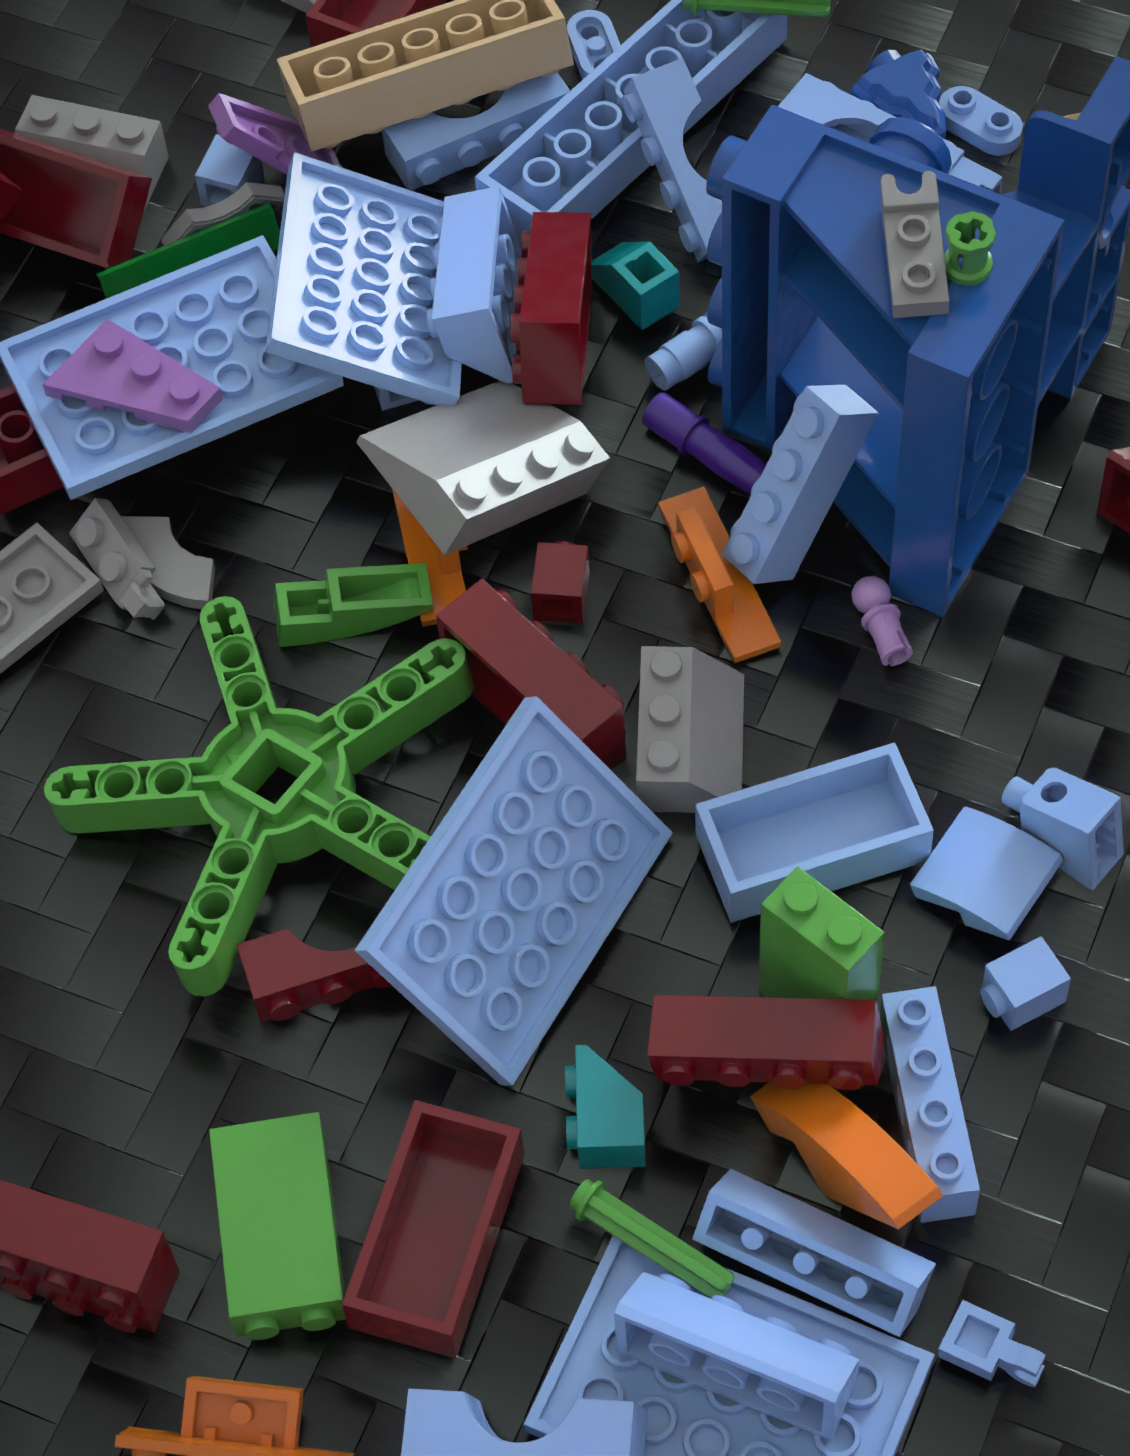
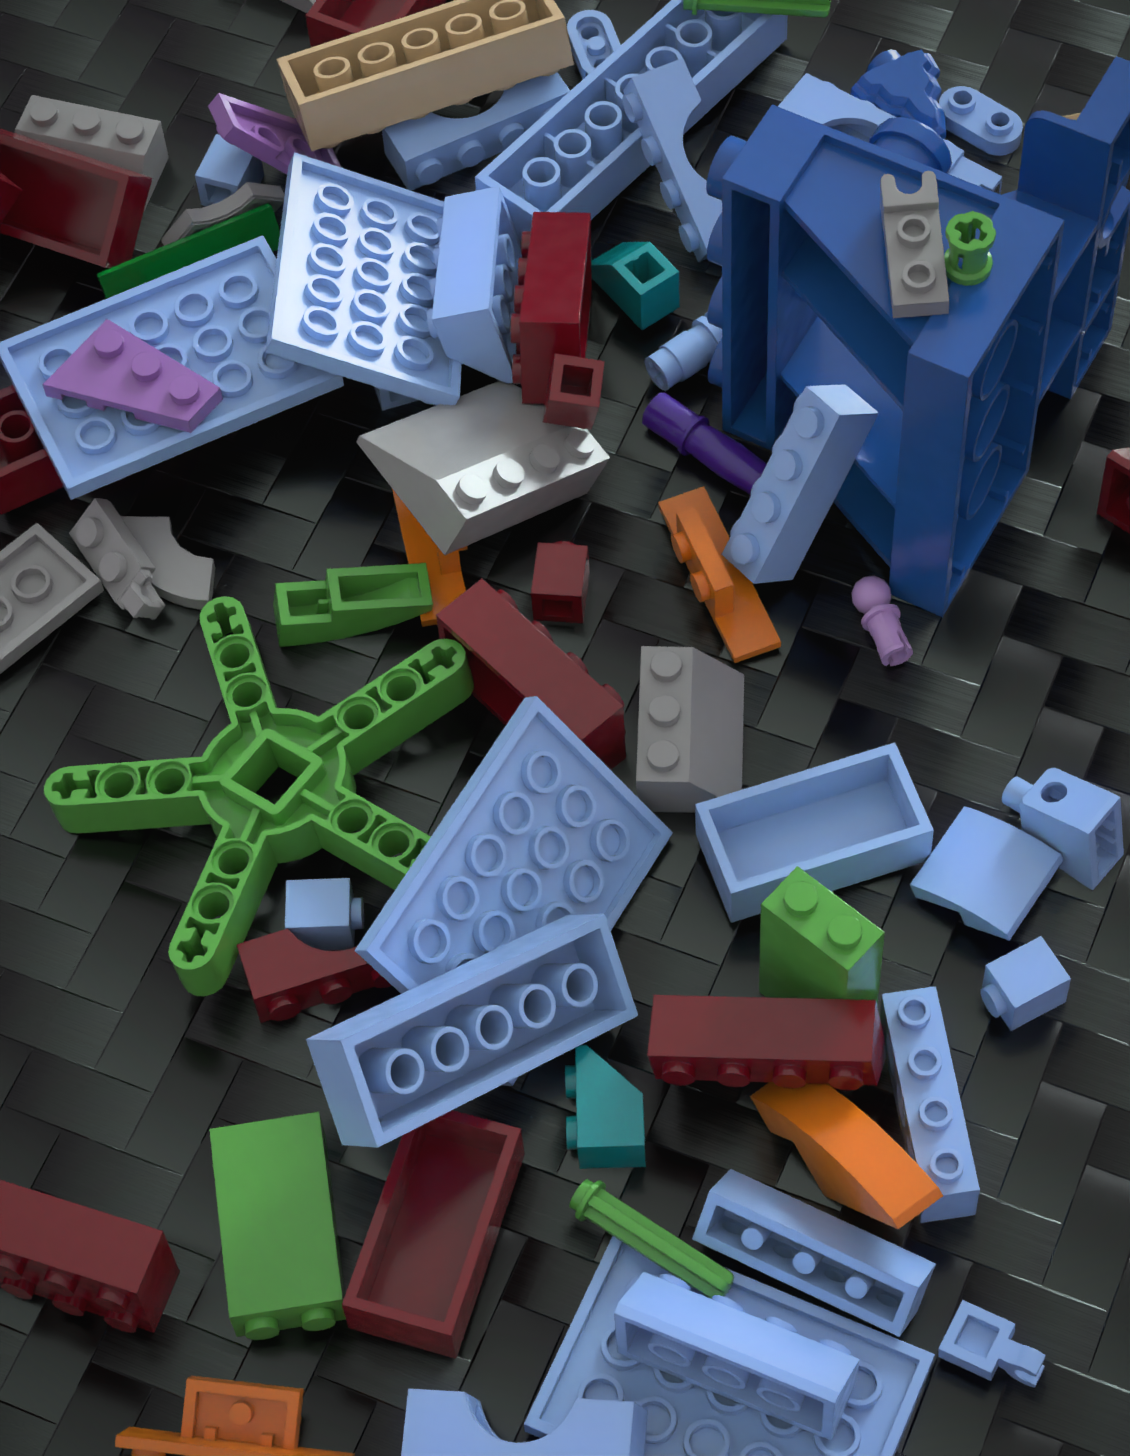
none -> light blue brick [285,878,364,950]
none -> light blue brick [306,914,638,1148]
none -> dark red brick [542,354,605,430]

